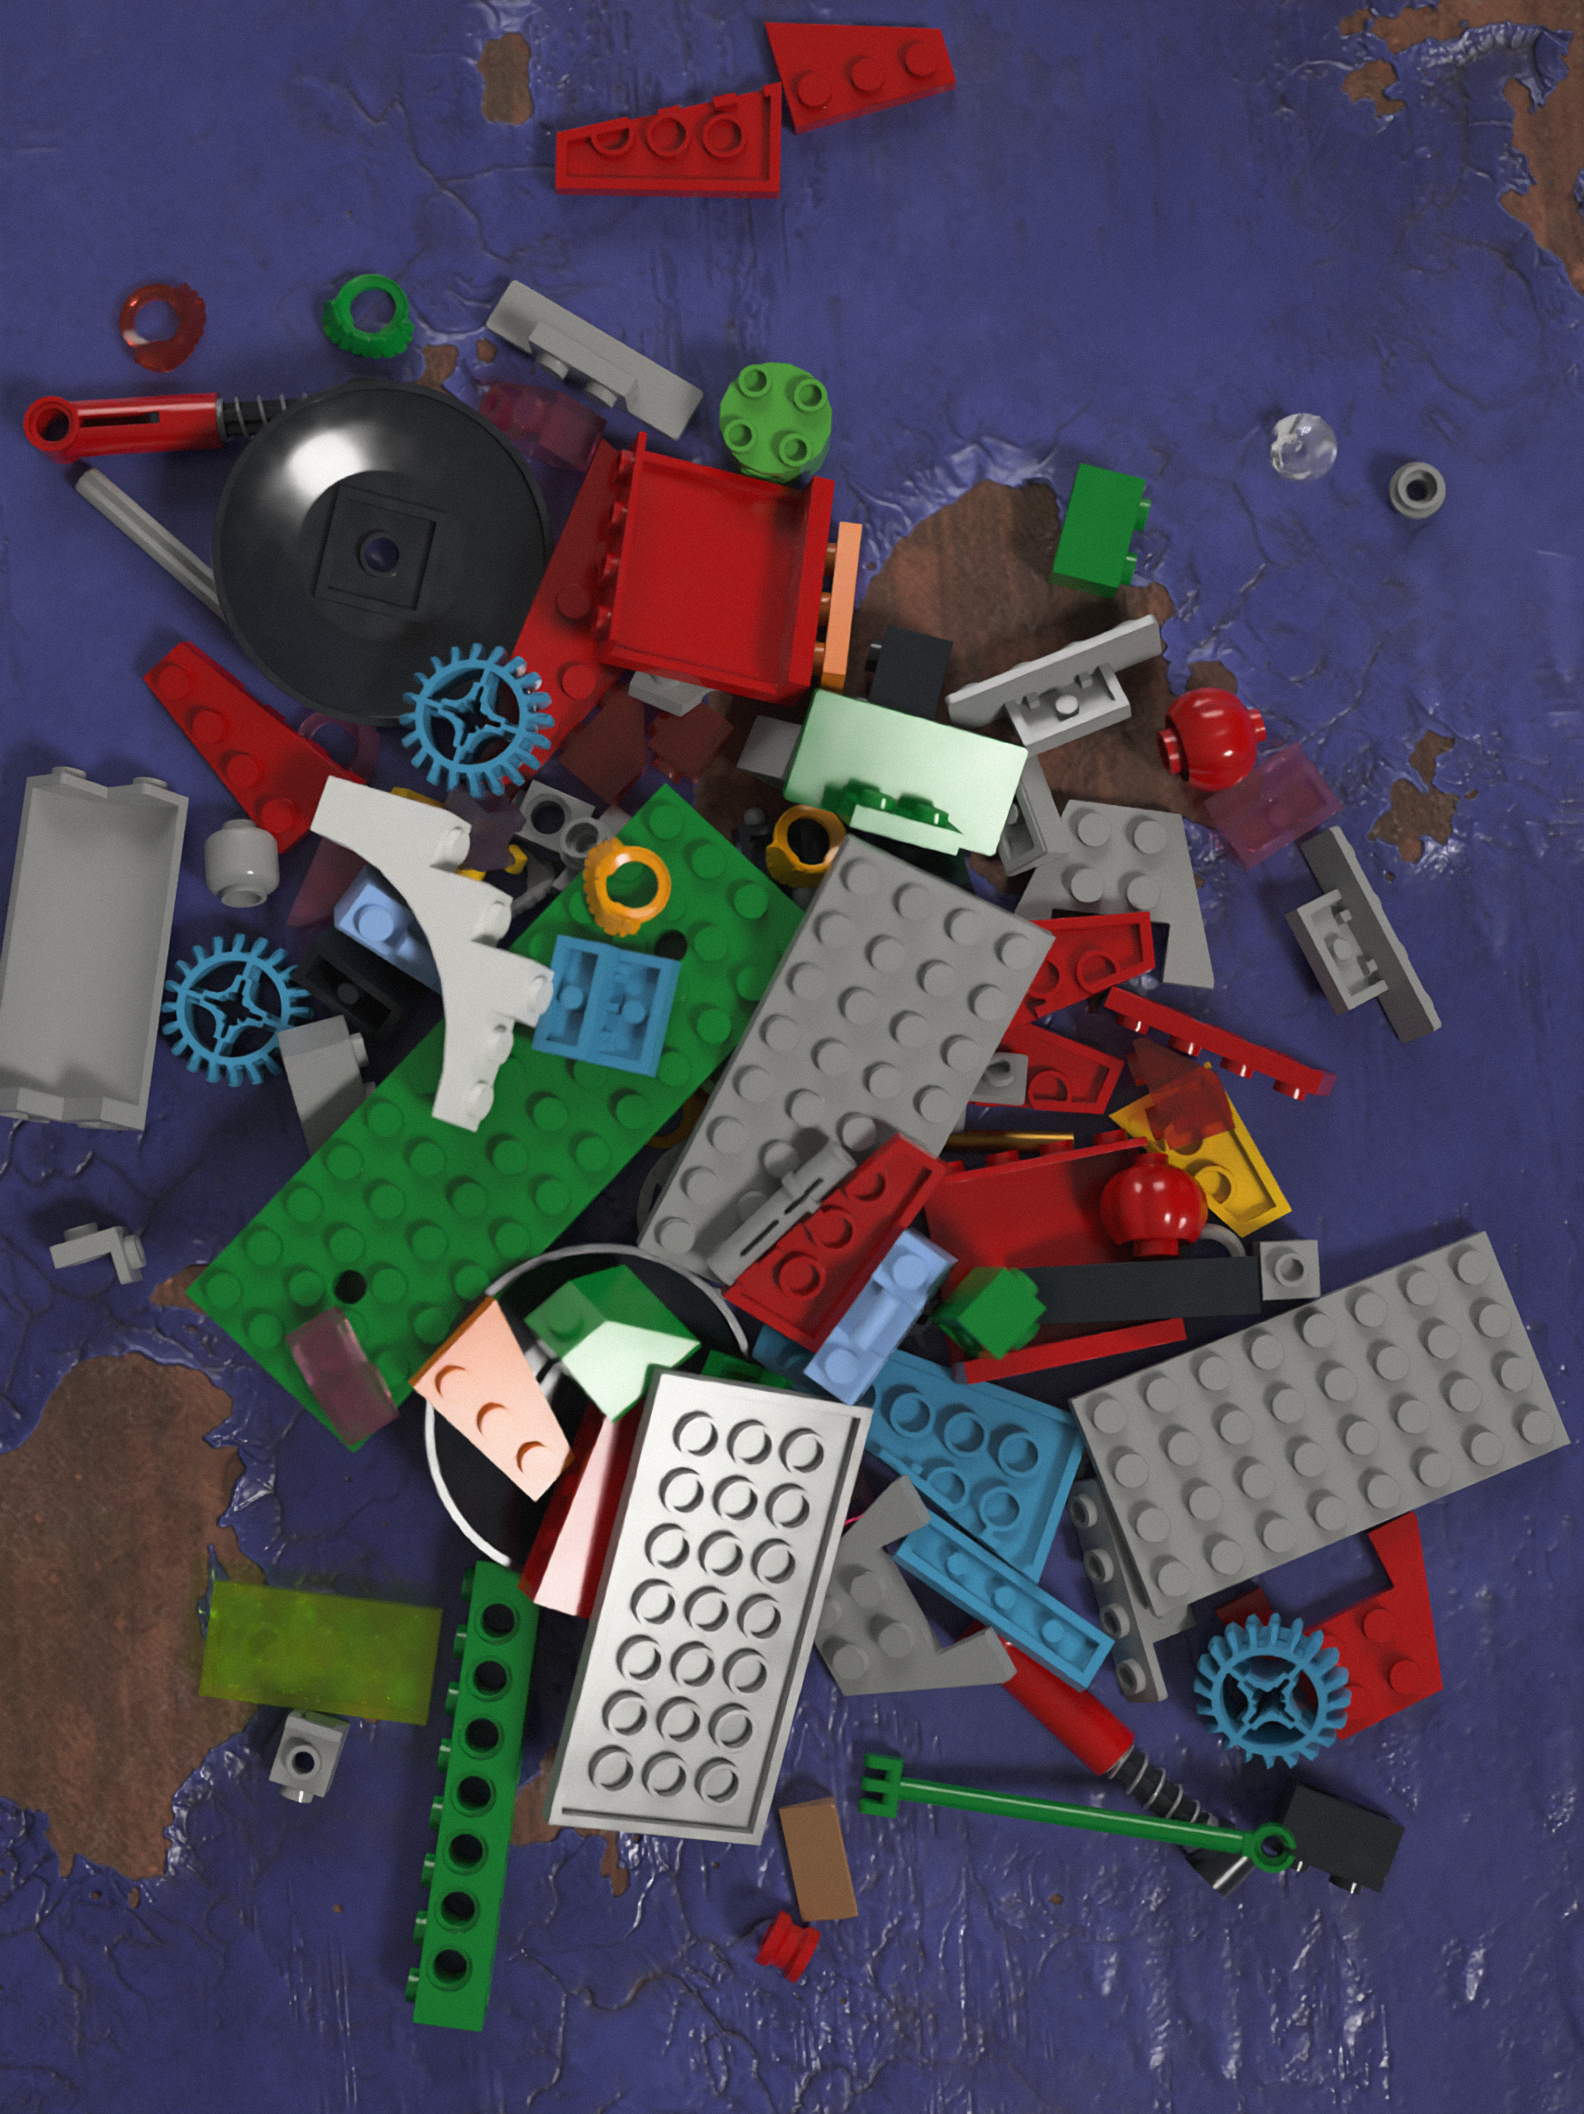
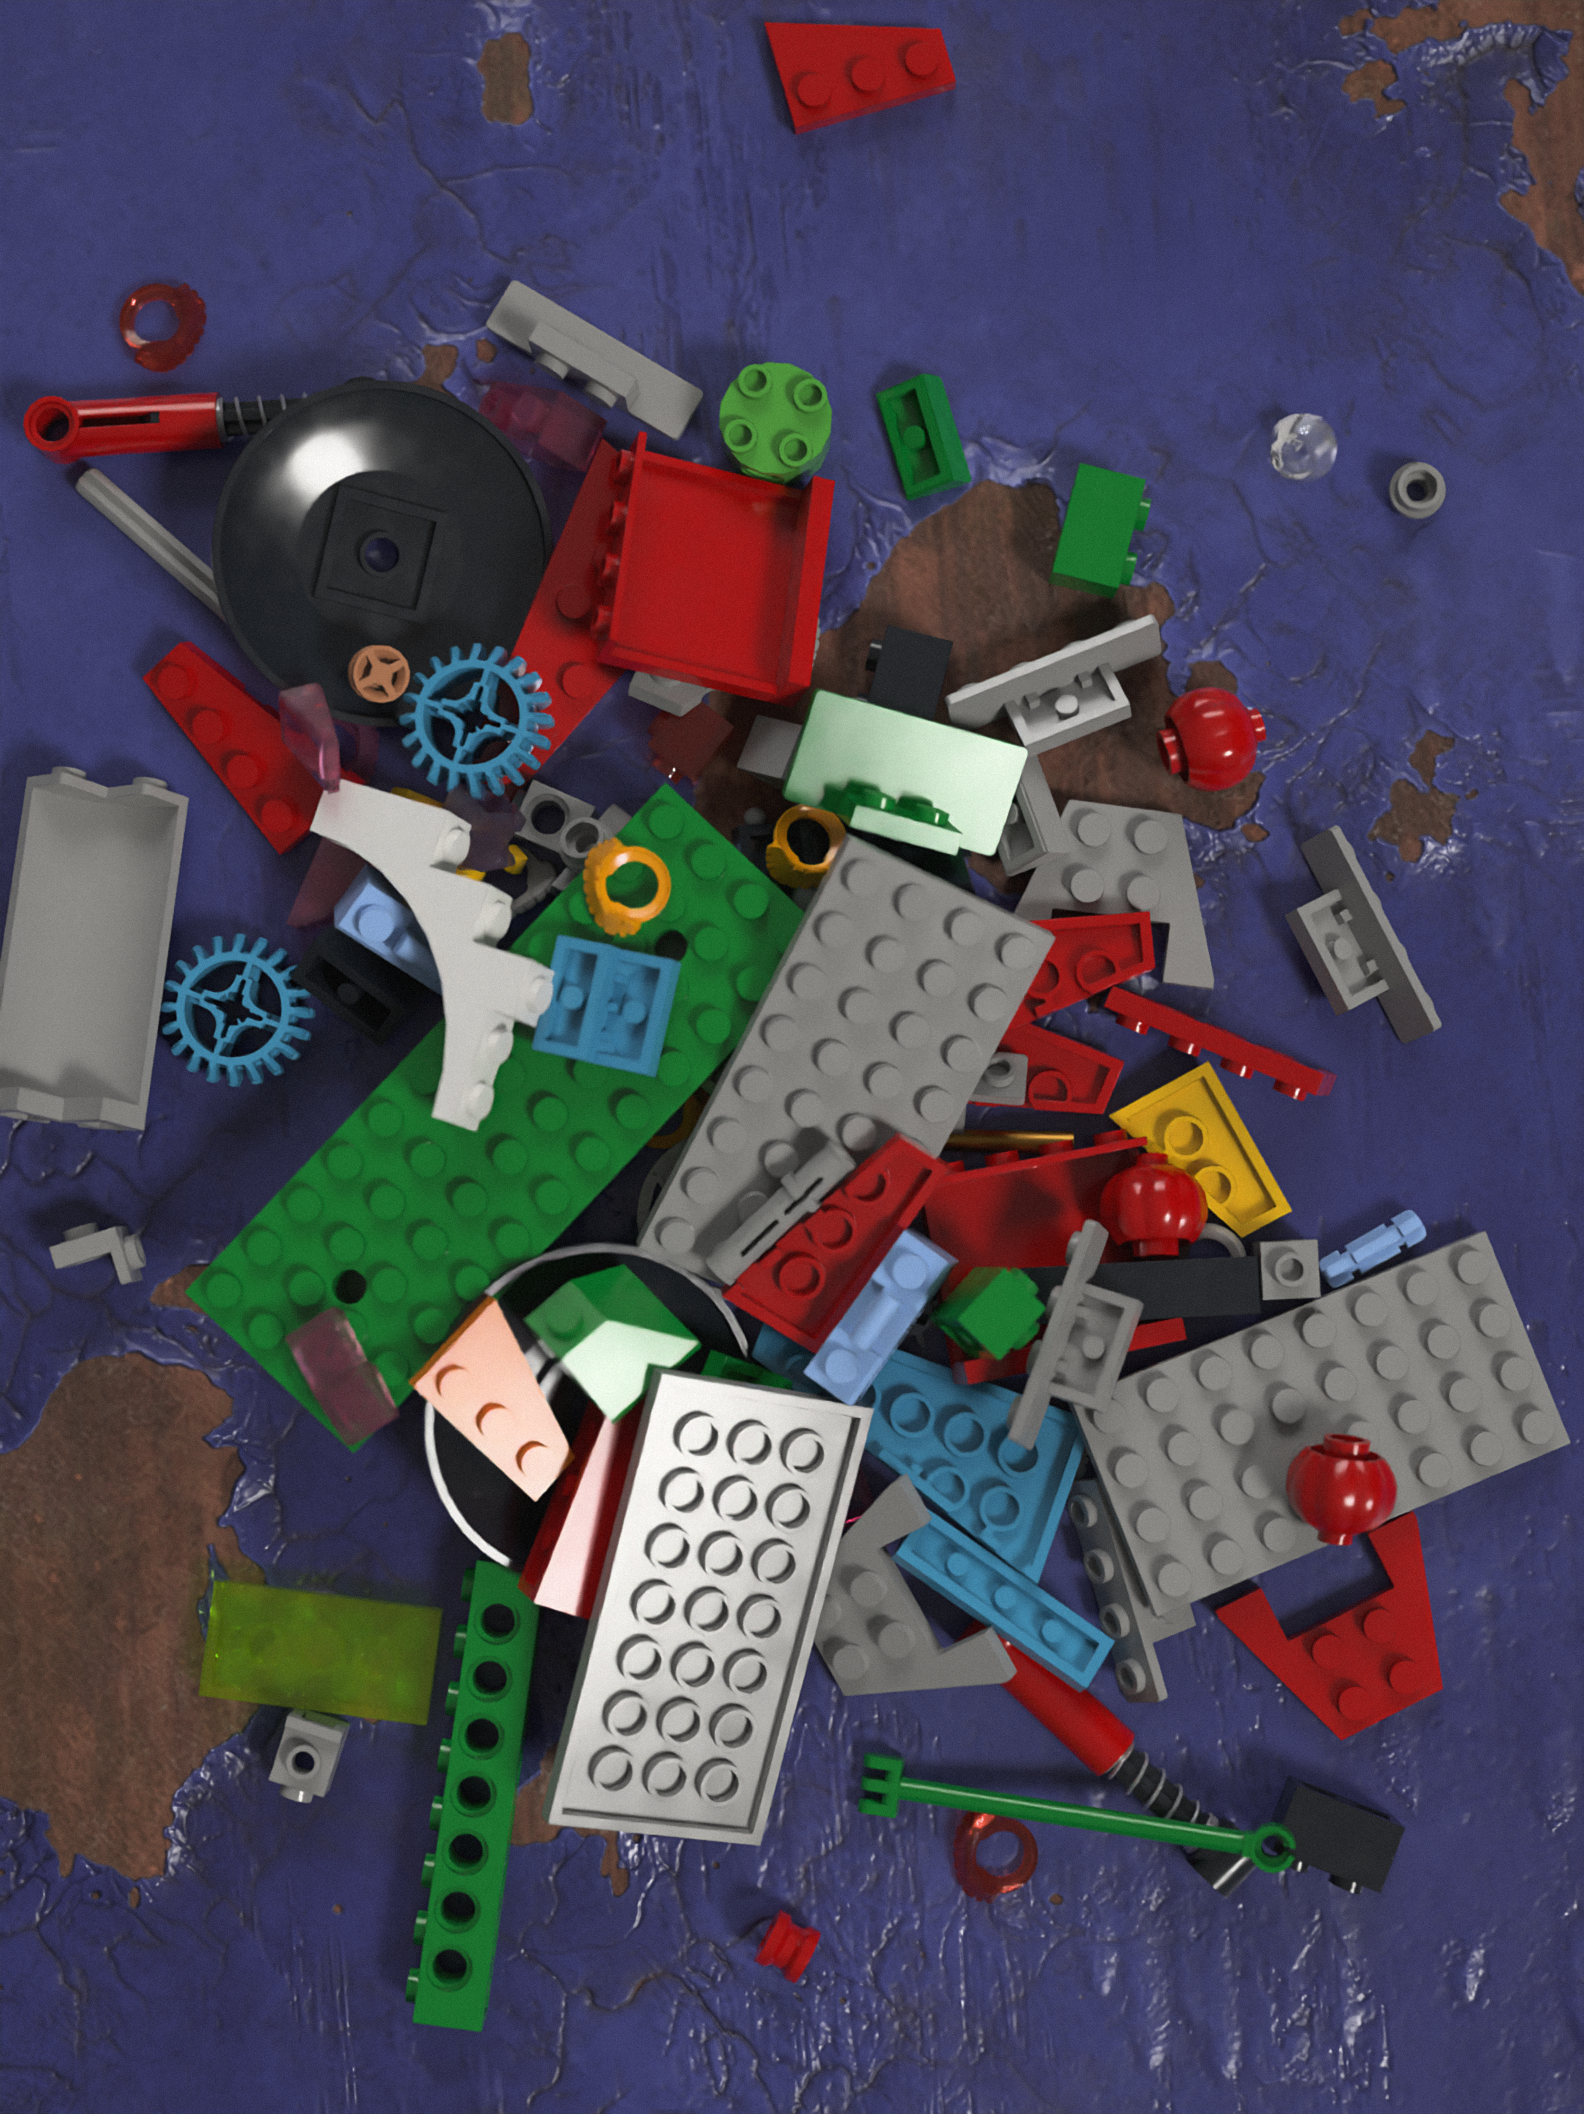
light grey head [204,819,280,908] -> none
light grey brick [276,1015,376,1156] -> none
green piece [321,274,415,359] -> none
red wing [555,81,782,199] -> none
clear red slope [558,675,649,808] -> none
medium nougat slope [779,1796,859,1922] -> none
orange wing [811,521,862,694] -> none
clear red slope [1126,1035,1236,1150] -> none
dark azure gear [1193,1612,1352,1770] -> none
clear pink plate [1201,740,1343,872] -> none
none -> clear pink slope [278,683,341,794]
none -> nougat wheel [347,645,410,703]
none -> green slope [875,373,971,501]
none -> clear red piece [953,1811,1038,1904]
none -> light grey bracket [1006,1219,1144,1450]
none -> red plant [1286,1433,1398,1546]
none -> light blue axle [1319,1210,1427,1289]

